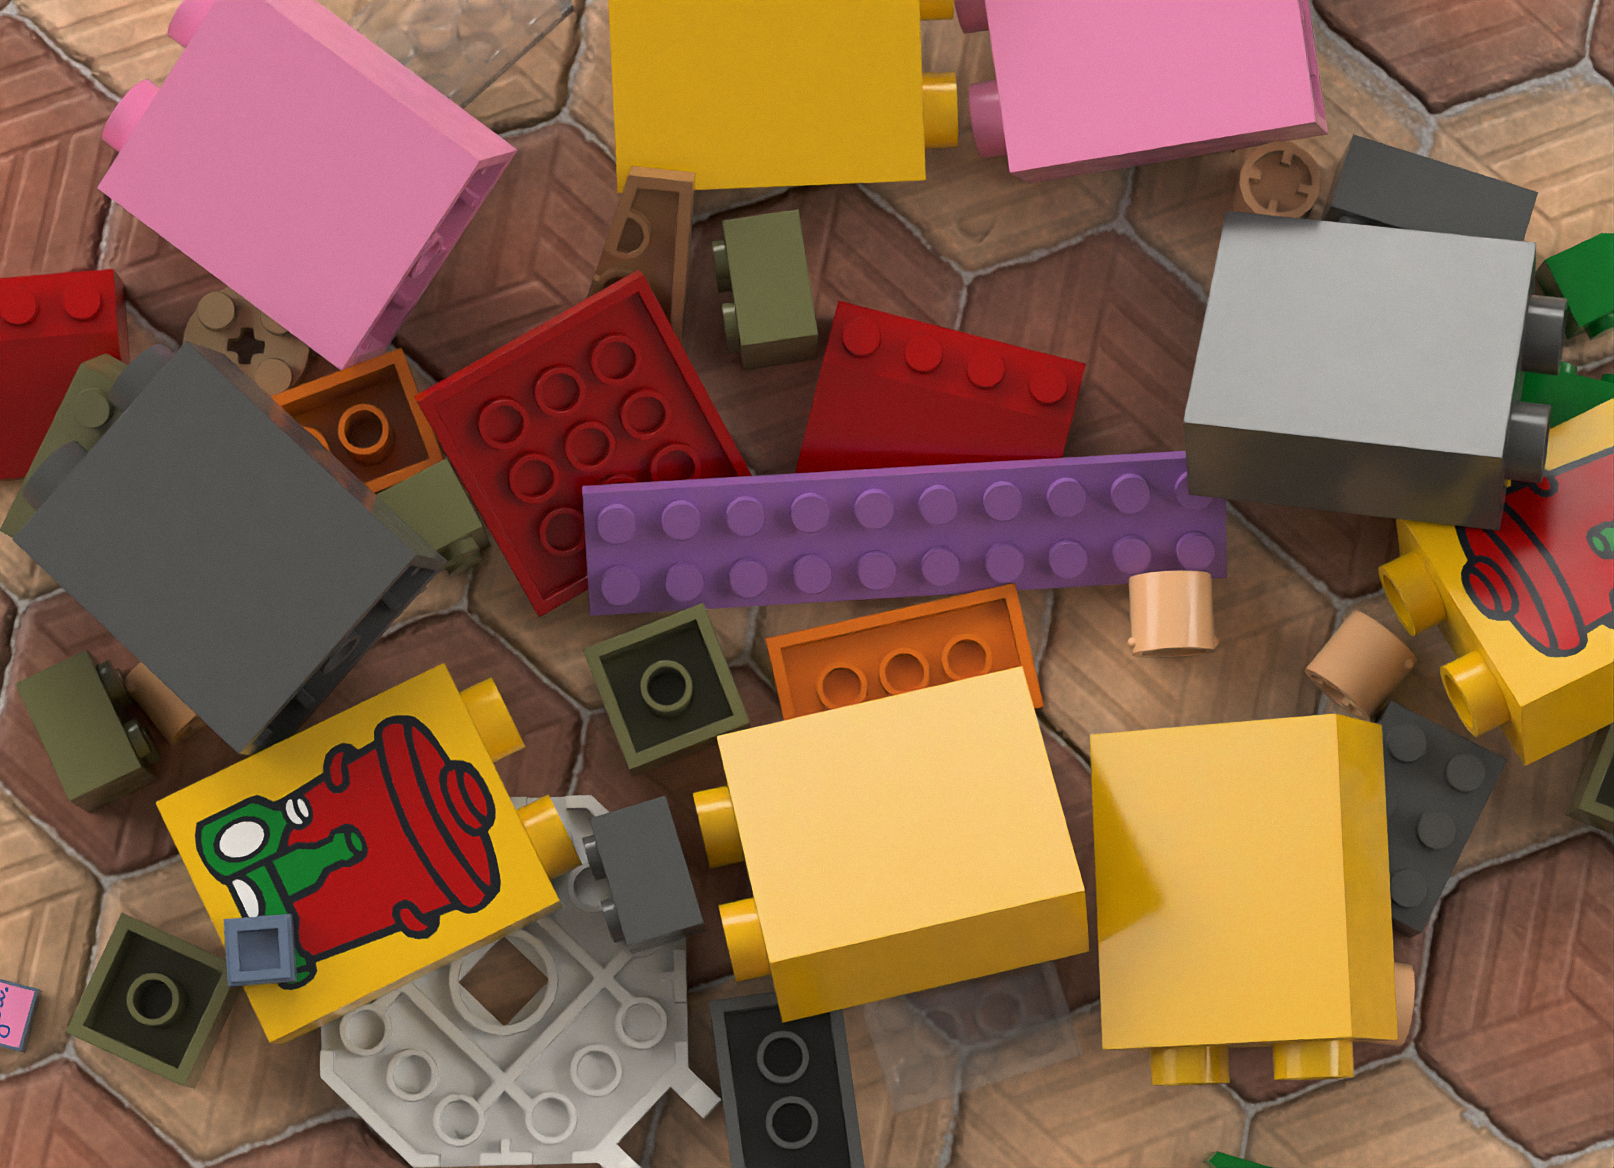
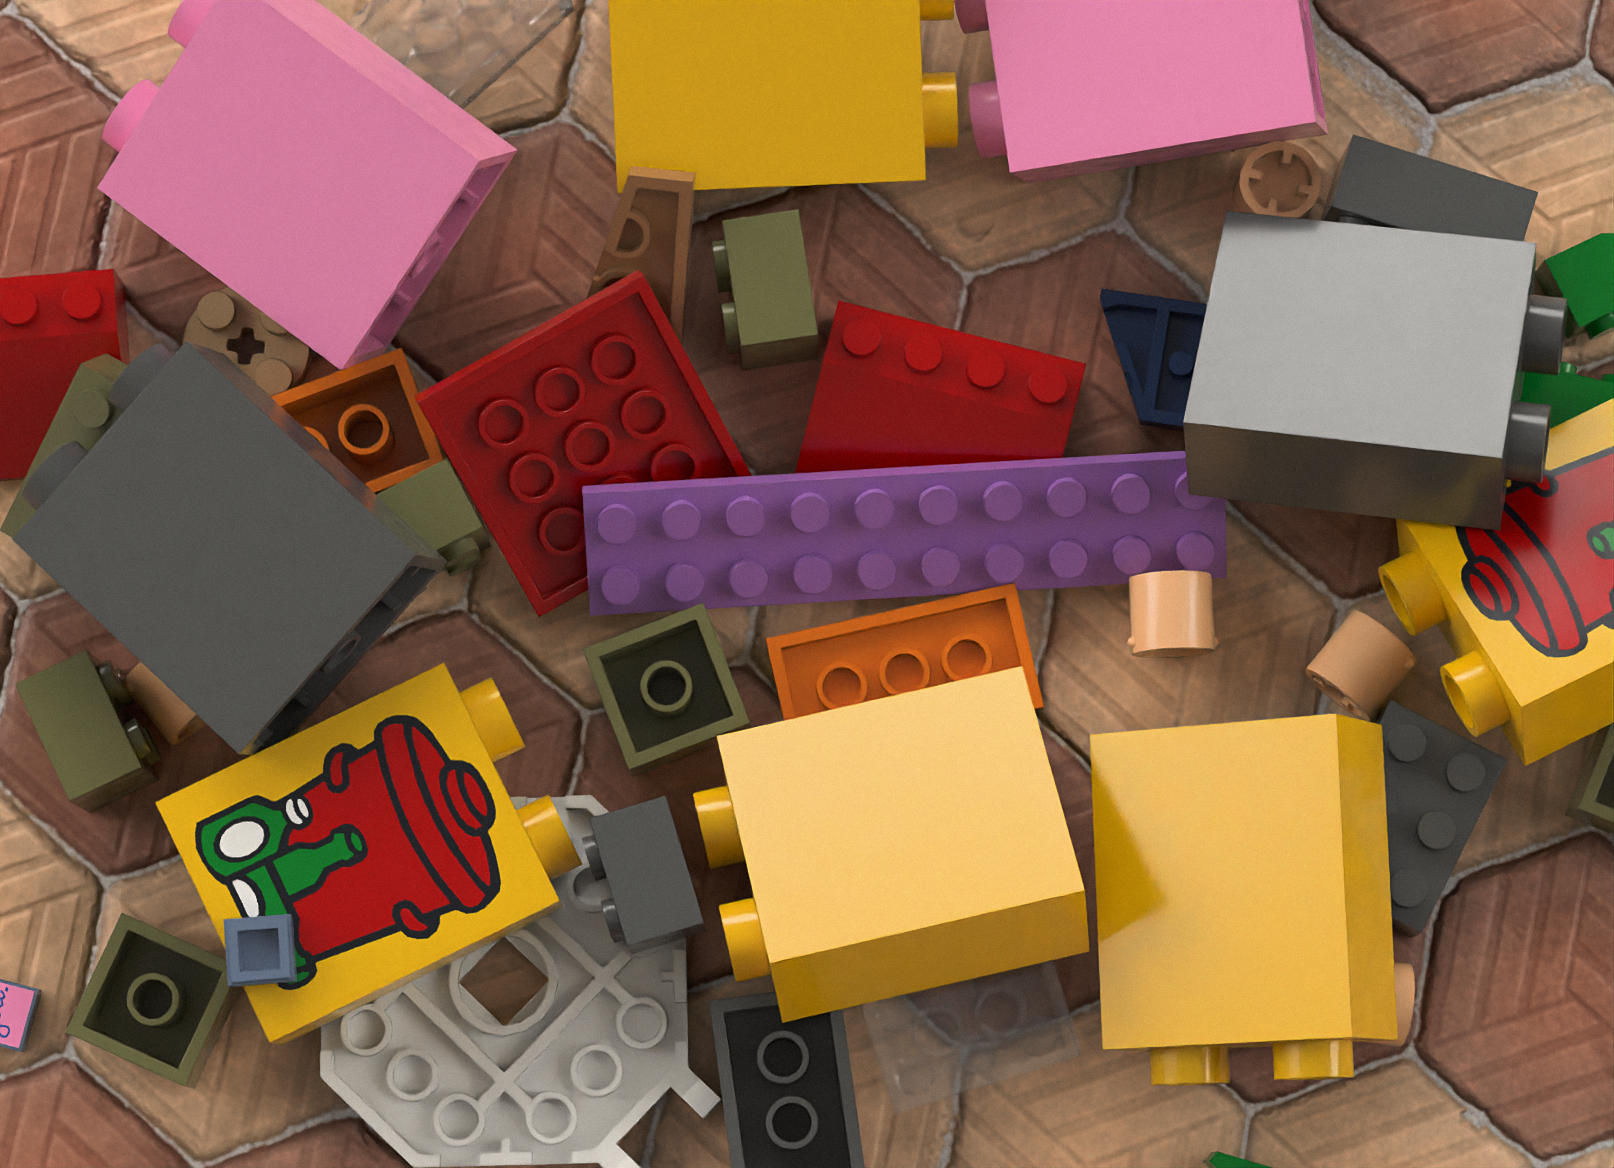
none -> dark blue wing [1100,288,1207,431]

